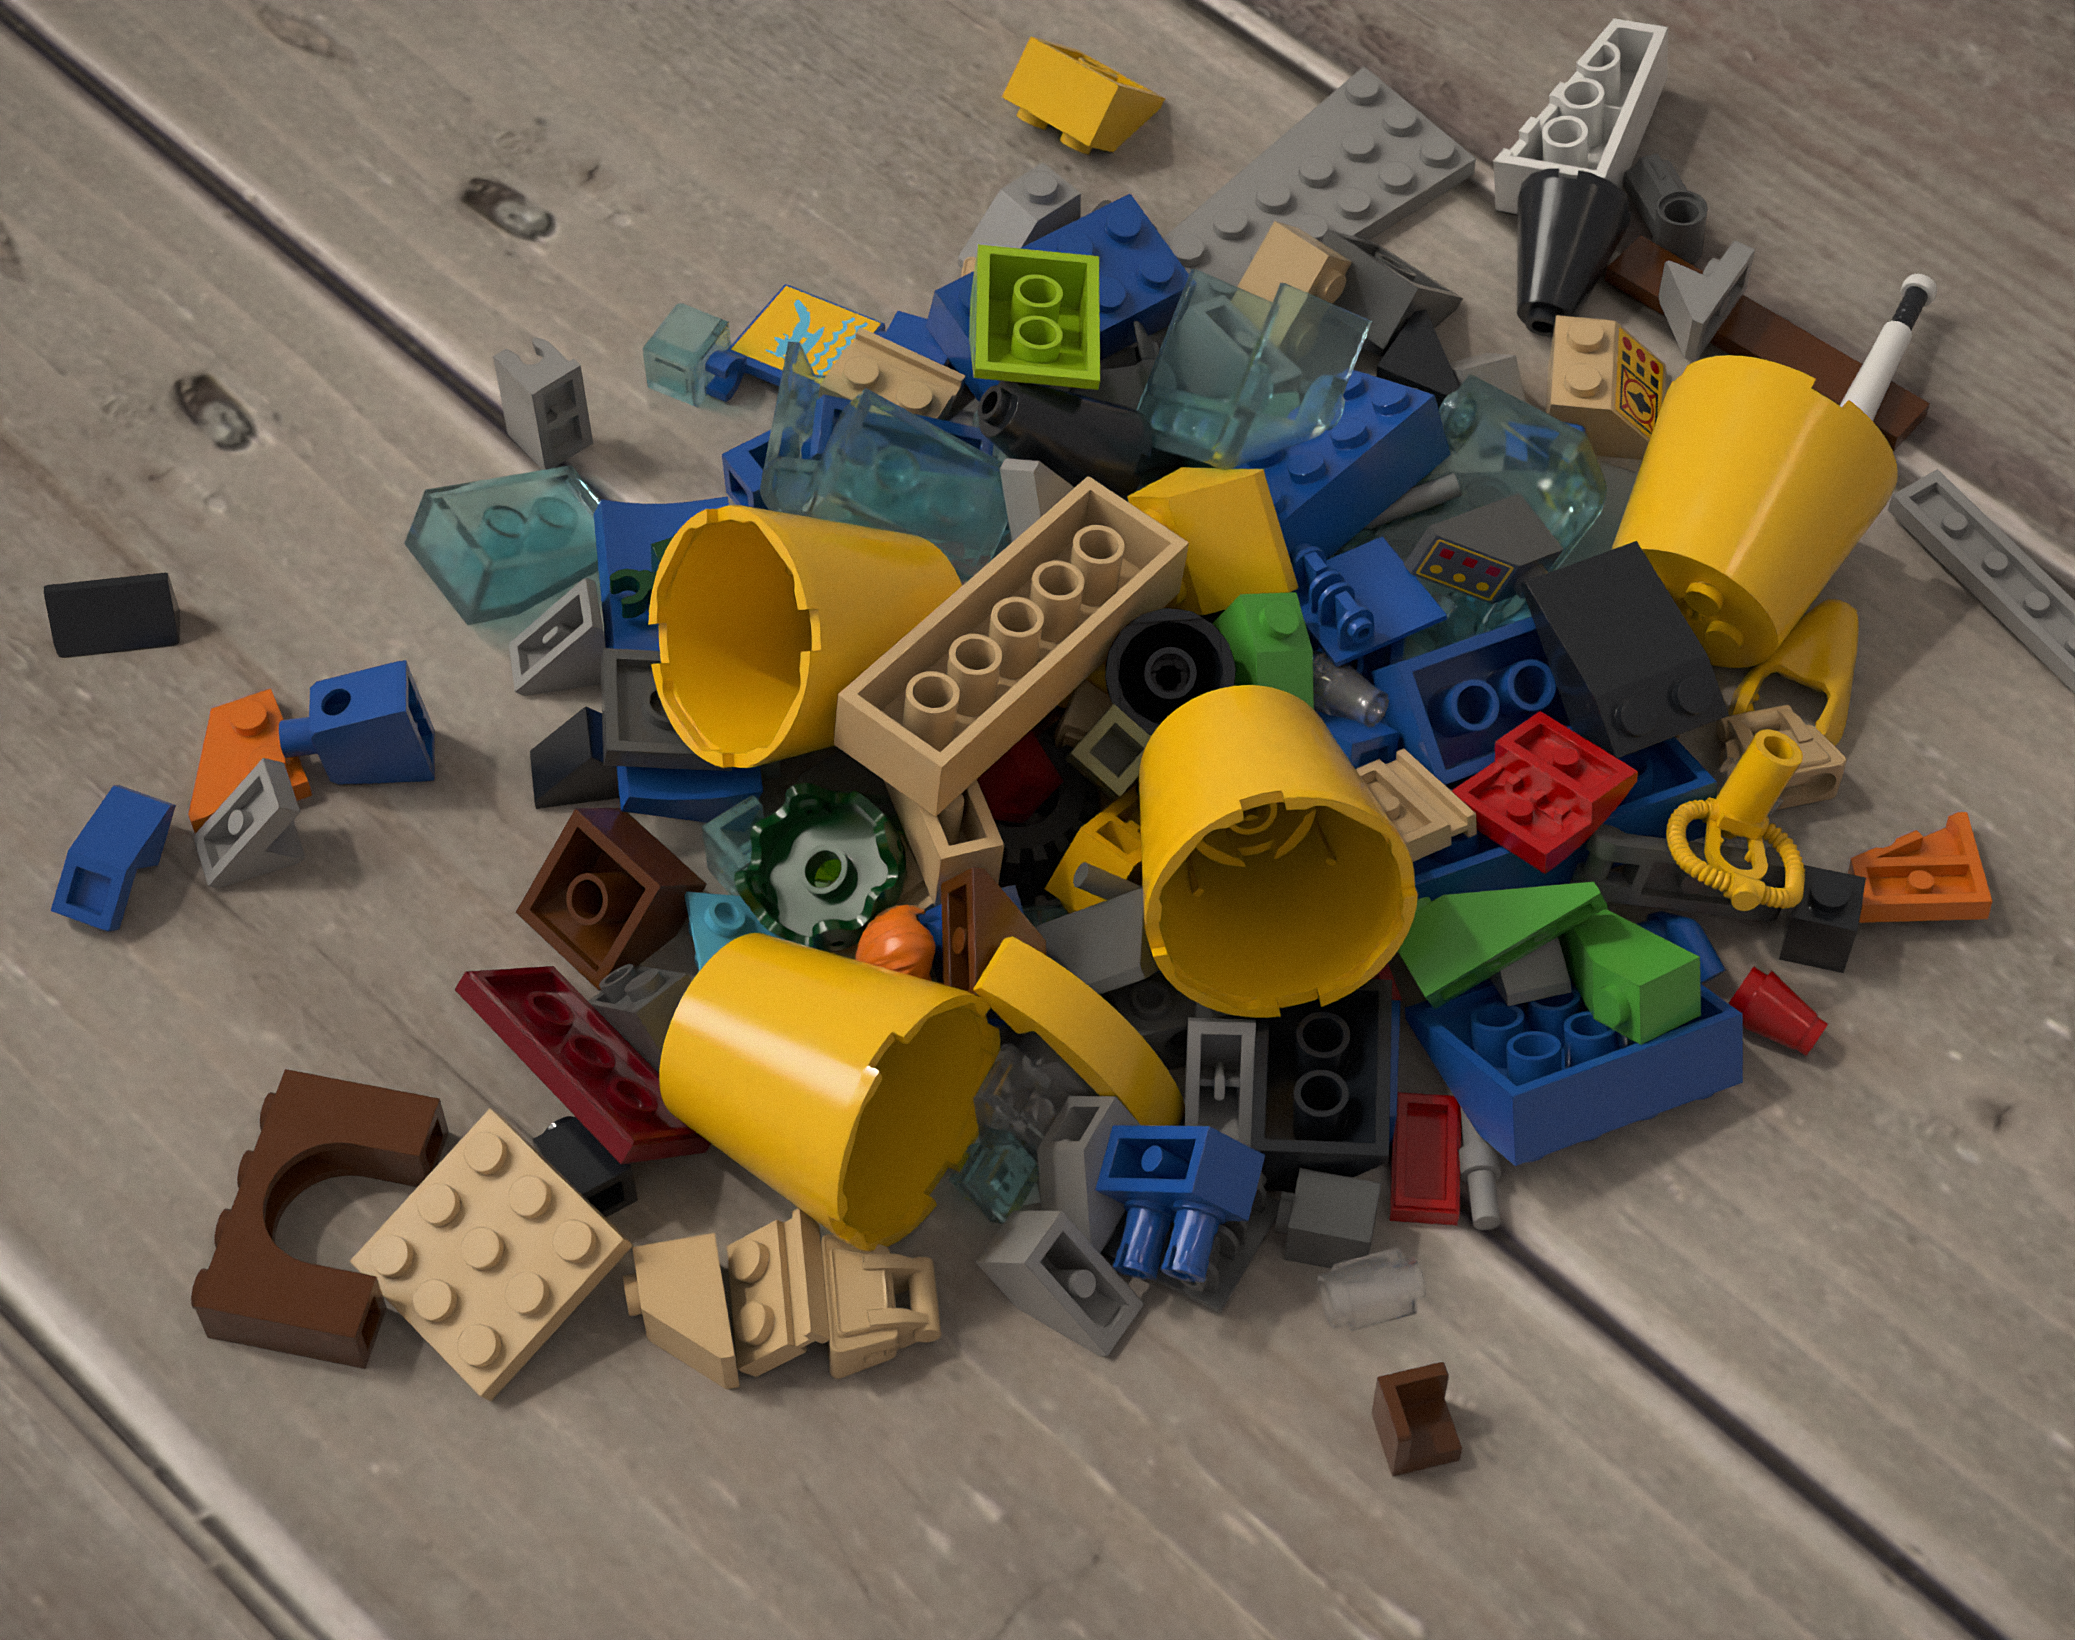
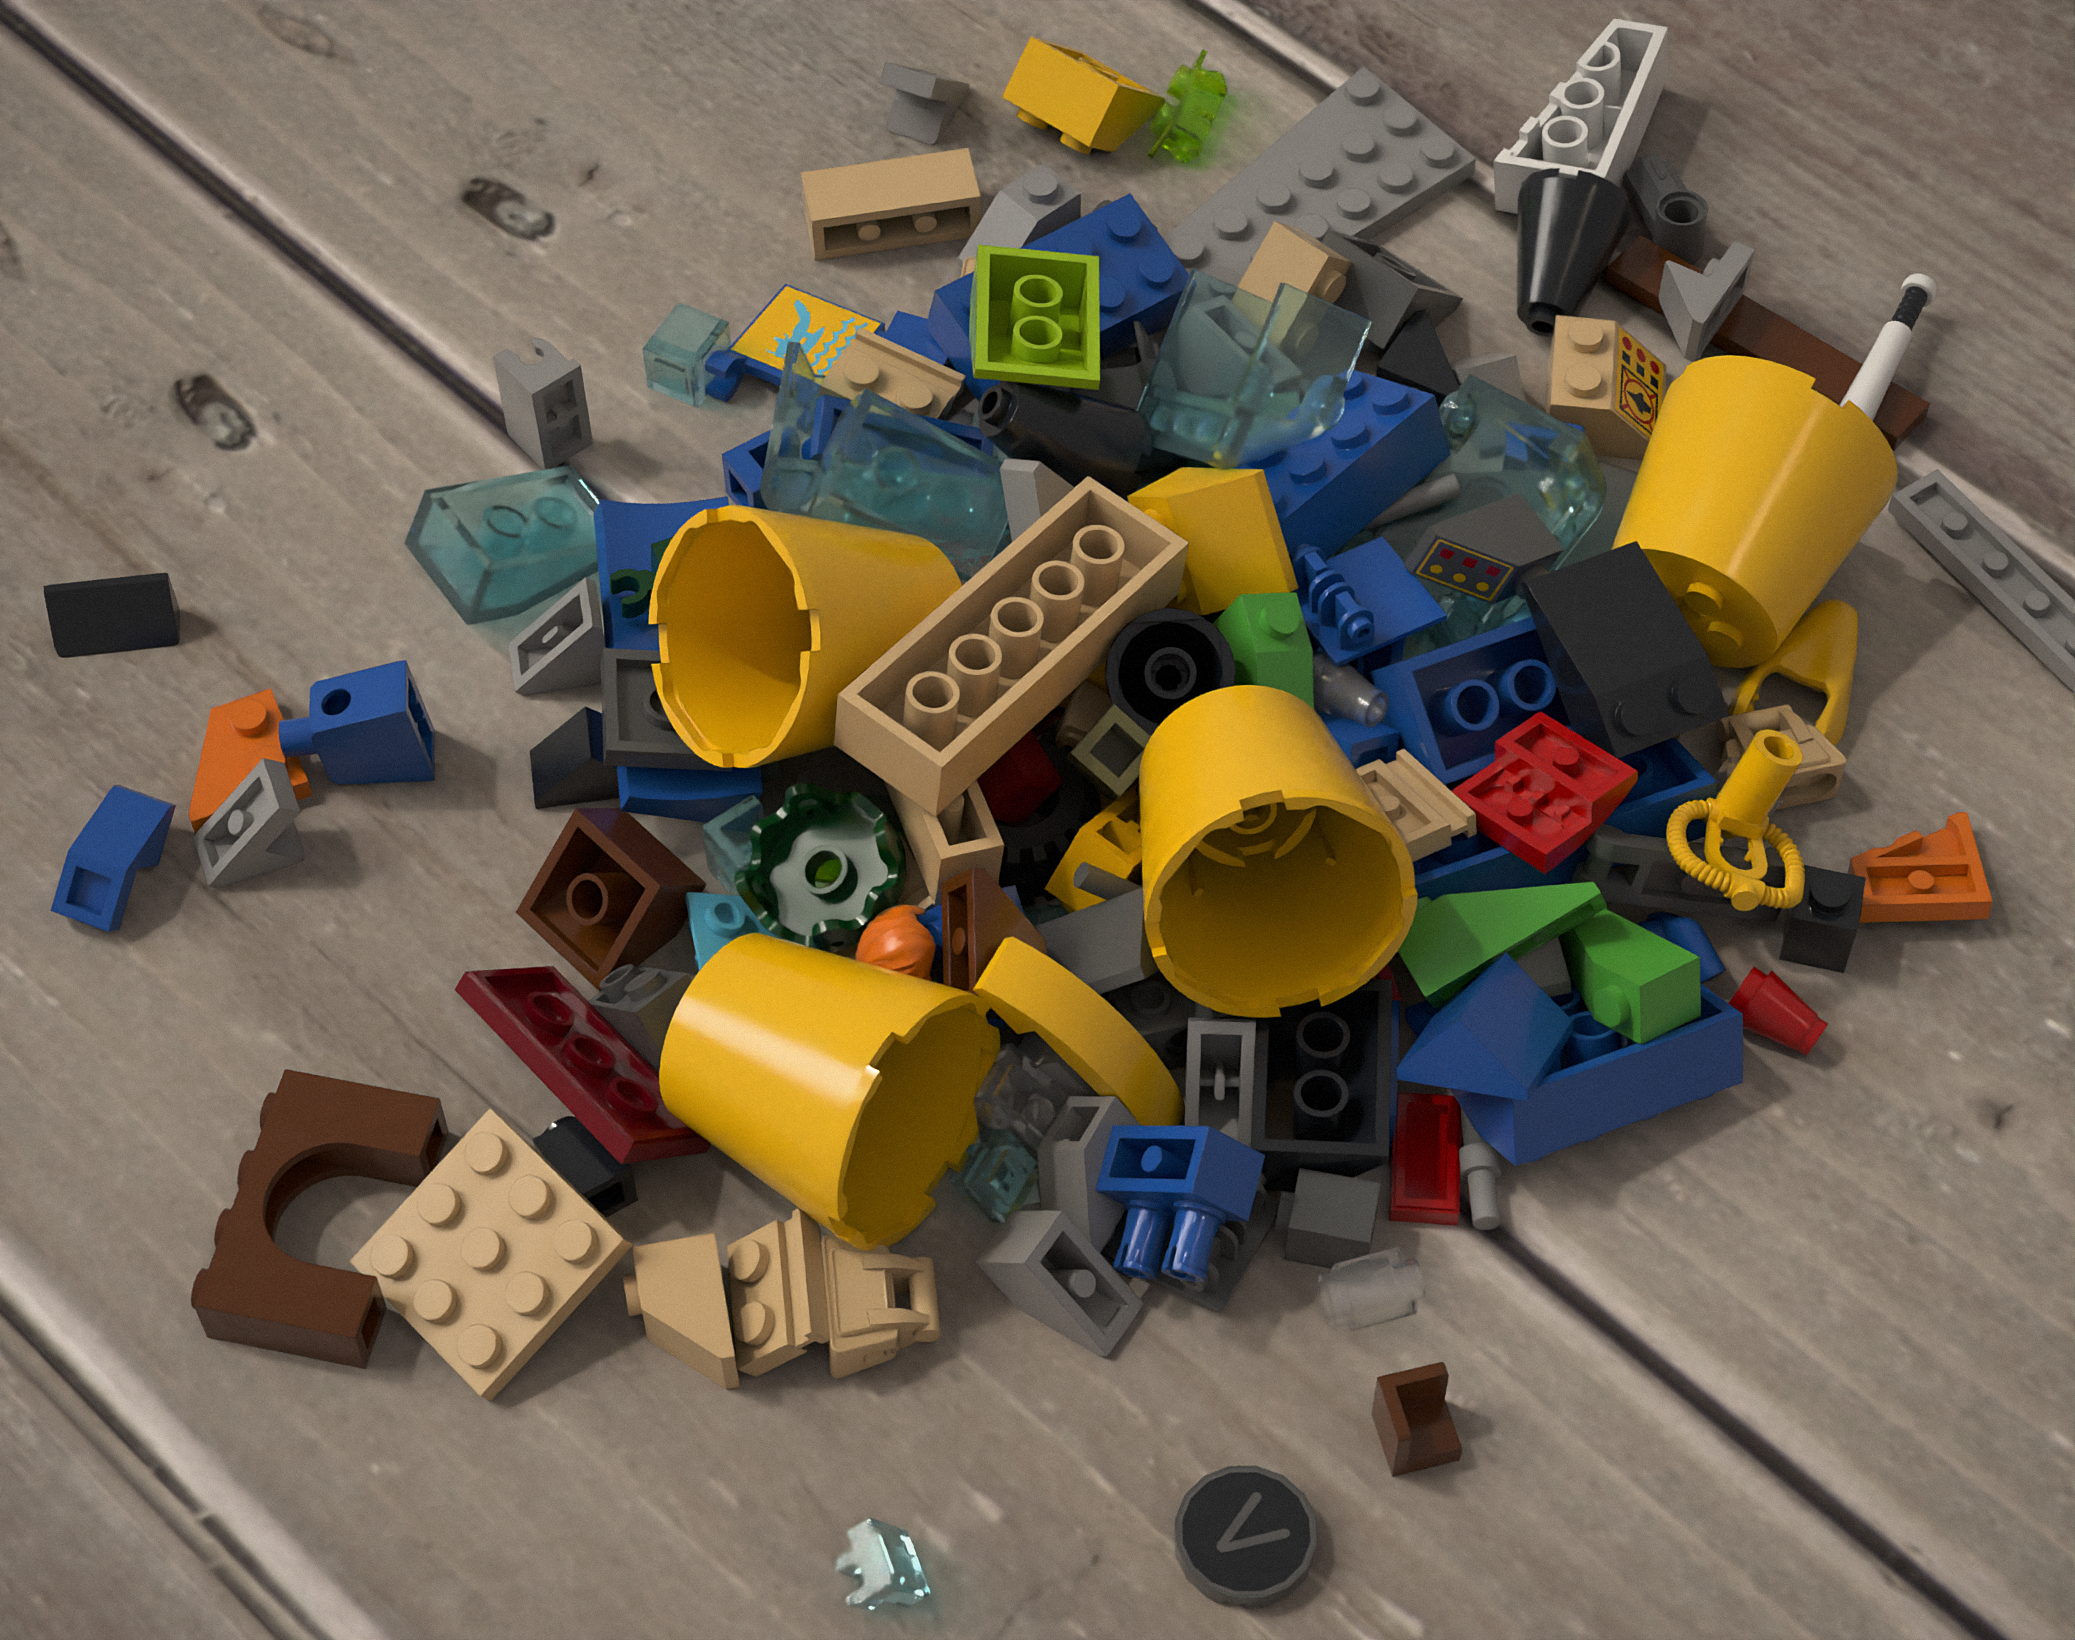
none -> tan brick [801,148,981,261]
none -> clear light blue tile [834,1517,931,1610]
none -> light grey slope [879,62,970,144]
none -> clear neon green hinge [1147,49,1228,162]
none -> black tile [1175,1466,1317,1608]
none -> blue slope [1397,952,1573,1102]

